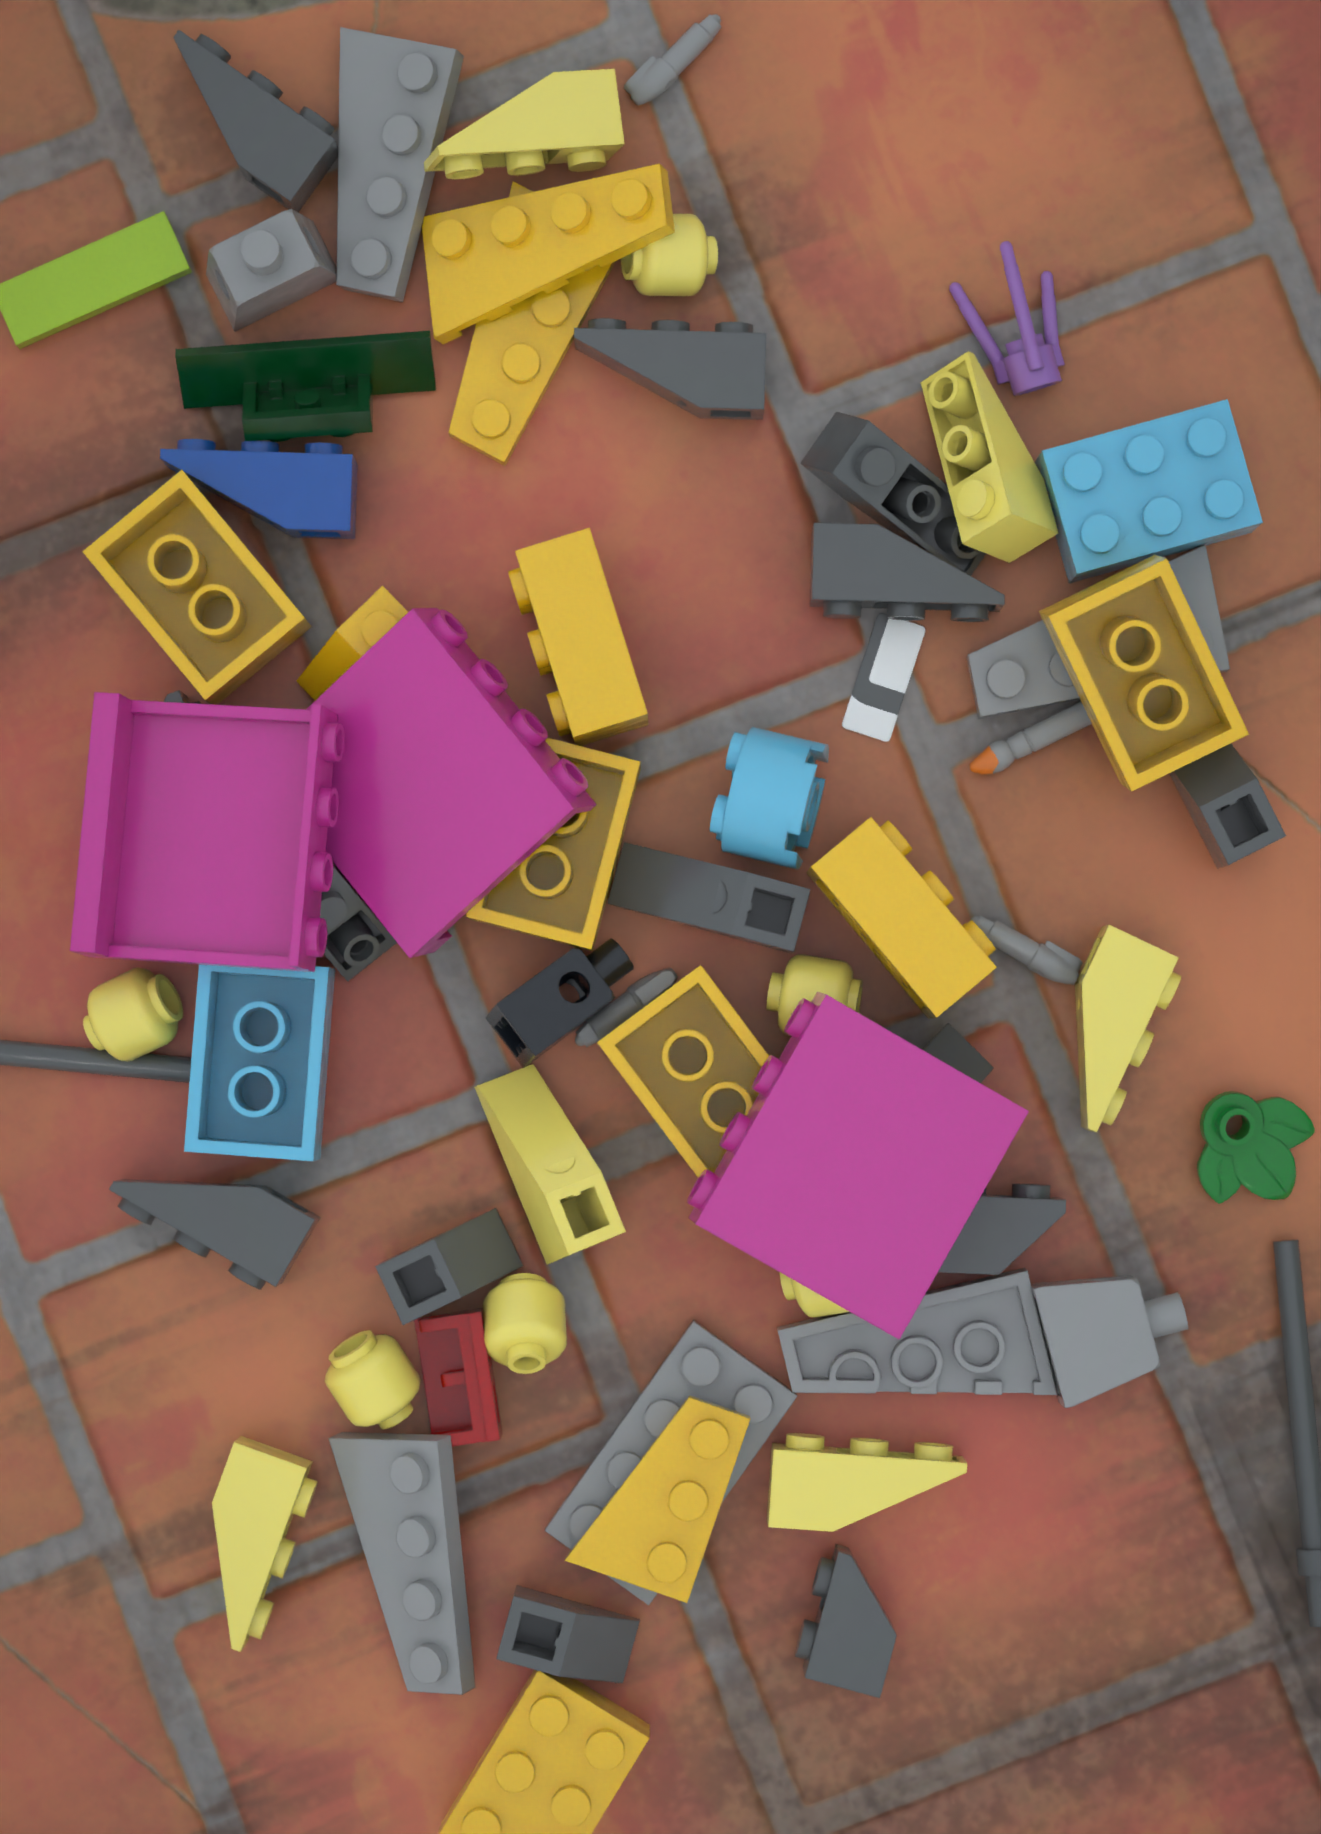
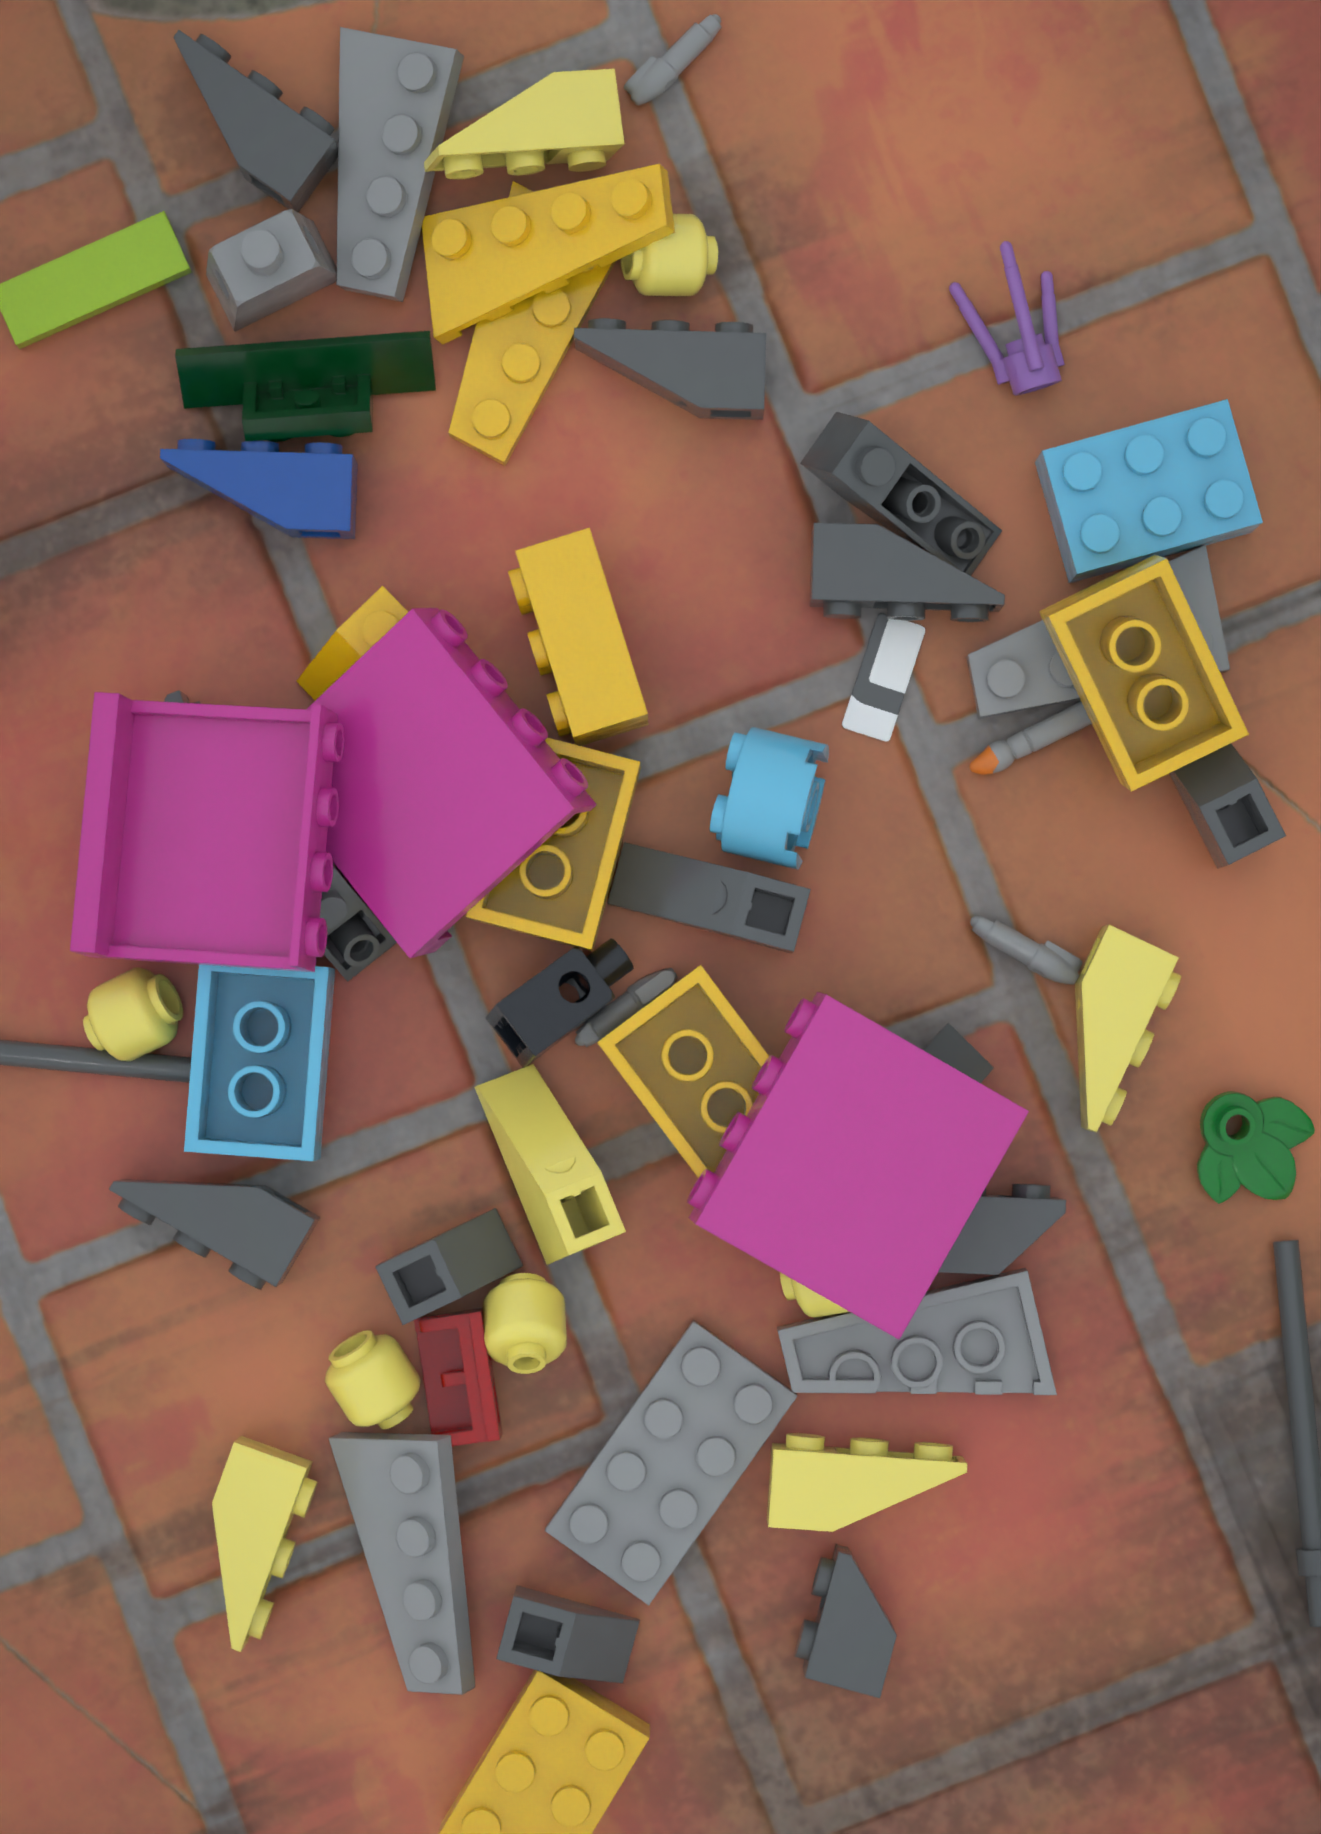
yellow brick [82,470,312,705] -> none
yellow wing [565,1395,751,1603] -> none
light yellow head [766,954,863,1036] -> none
yellow brick [806,817,997,1019] -> none
light yellow slope [921,351,1058,563] -> none
light grey torso [1031,1275,1188,1408] -> none

